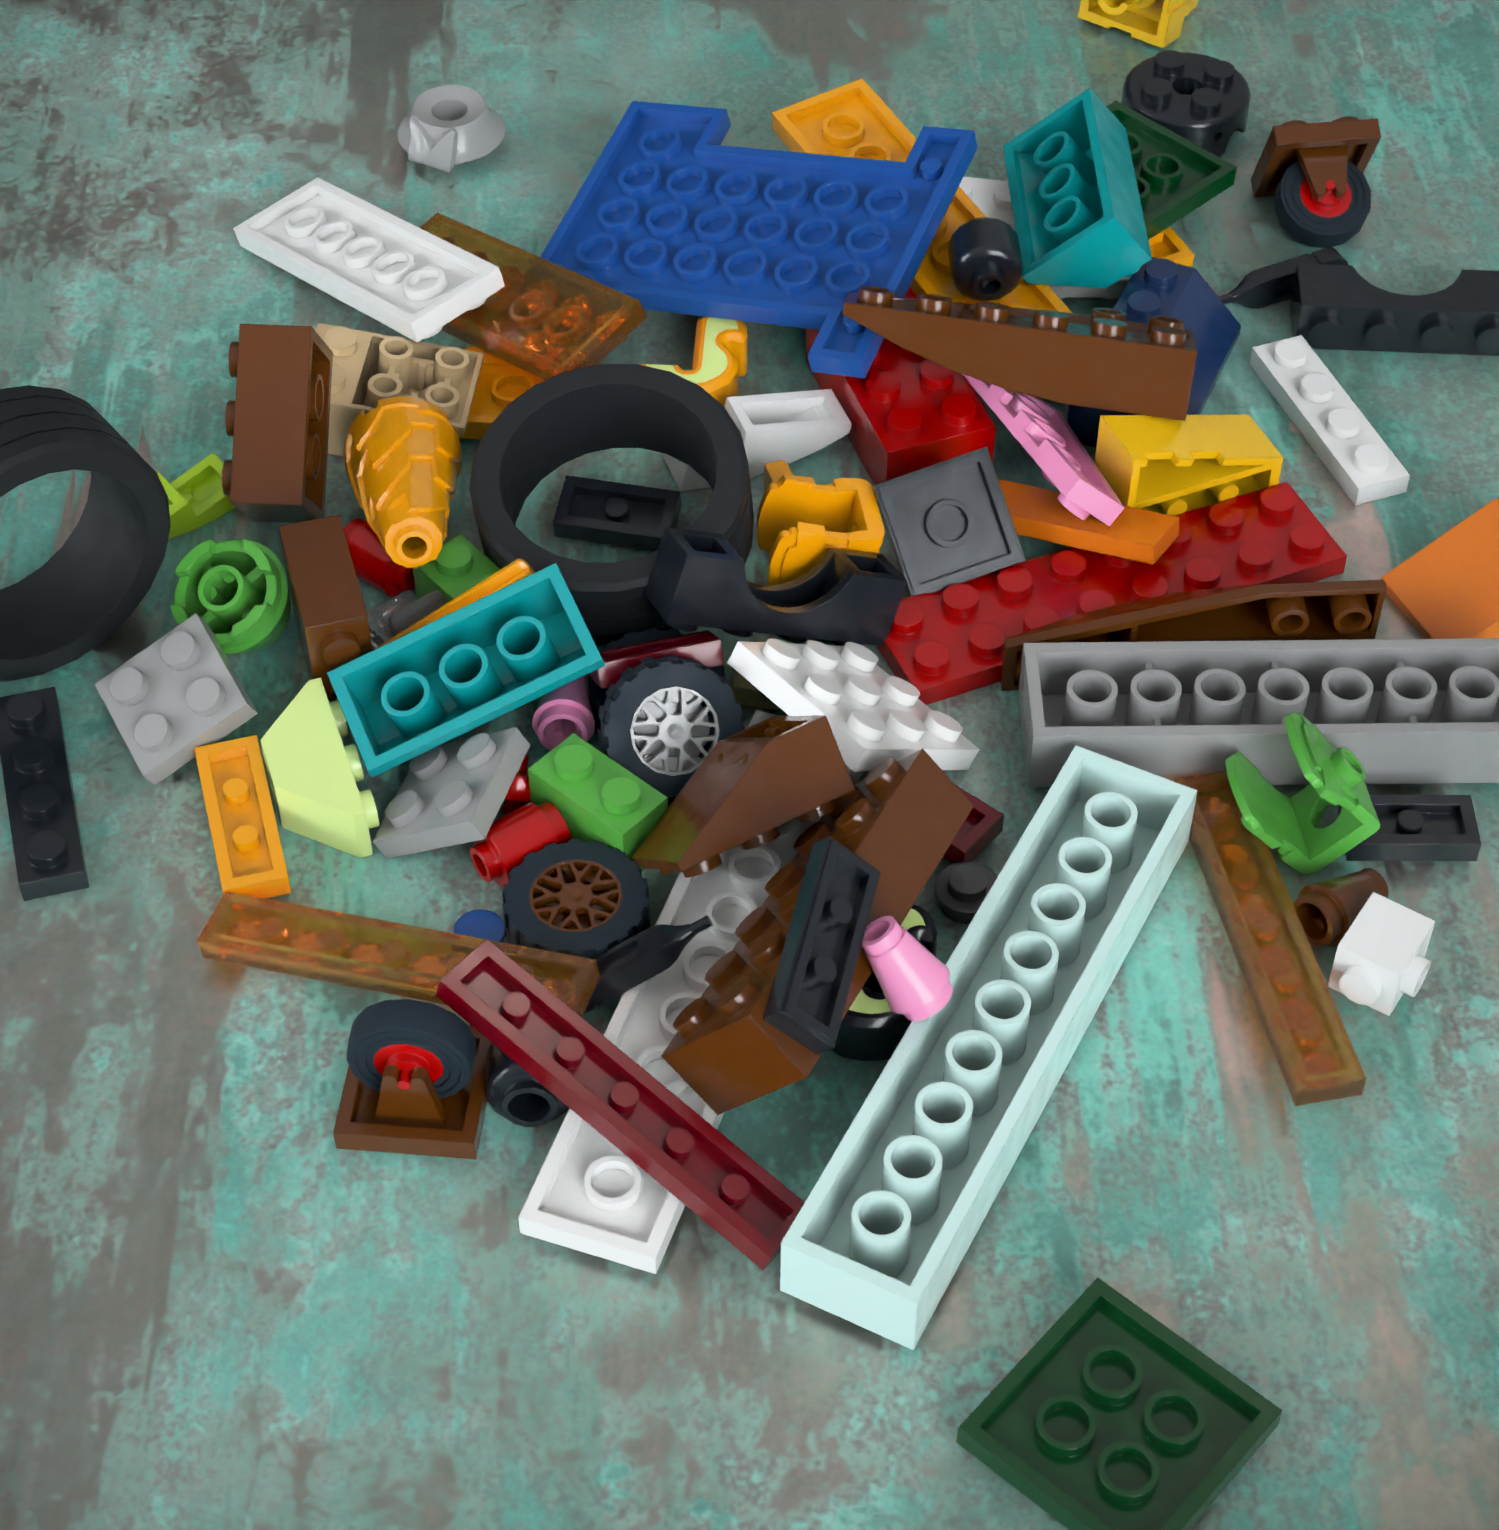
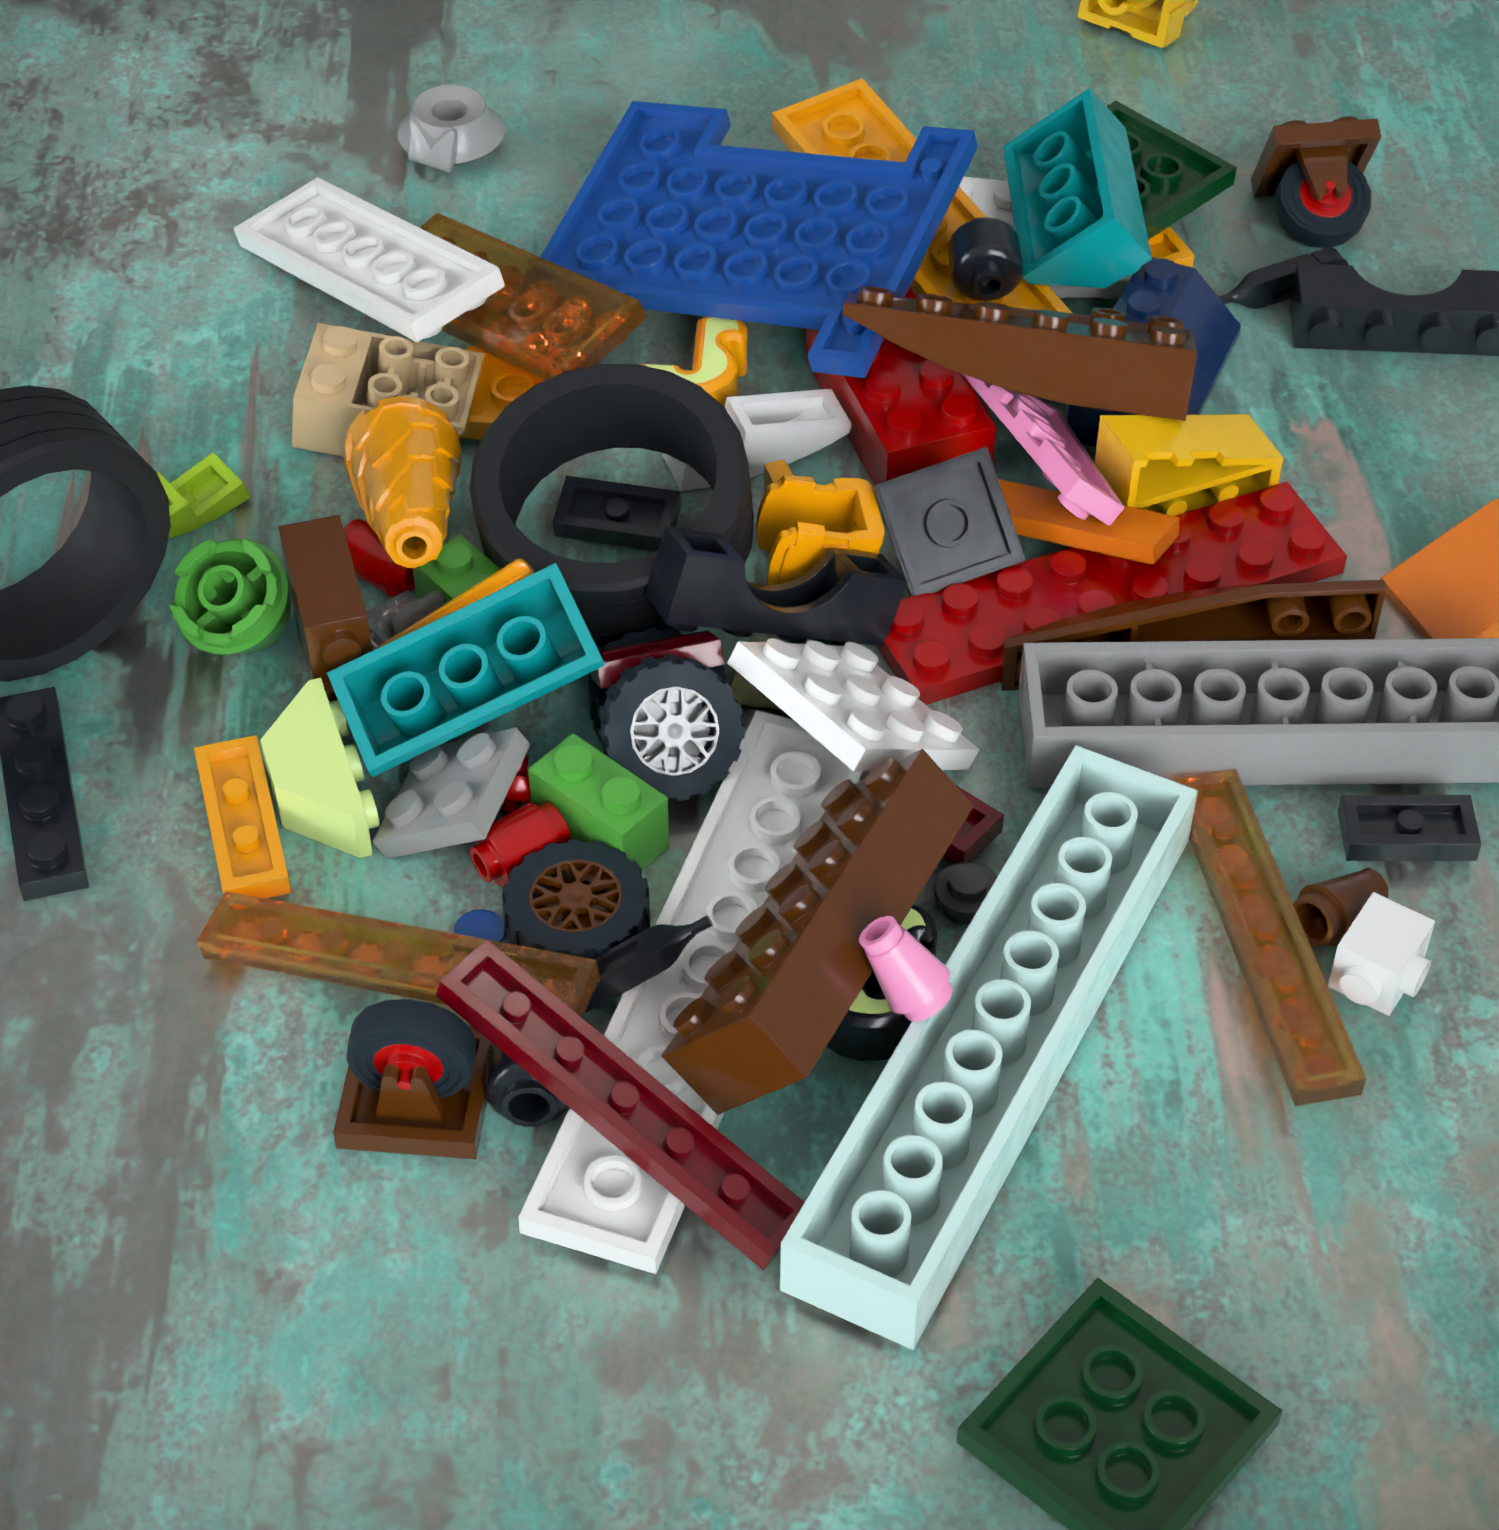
light grey plate [95,613,258,785] -> none
reddish brown brick [222,324,333,523] -> none
bright pink cone [532,675,595,751] -> none
reddish brown slope [631,715,855,878] -> none
black tile [763,836,881,1055] -> none
black plate [1121,50,1251,157] -> none
bright green piece [1225,712,1380,874] -> none
white plate [1249,335,1410,506] -> none

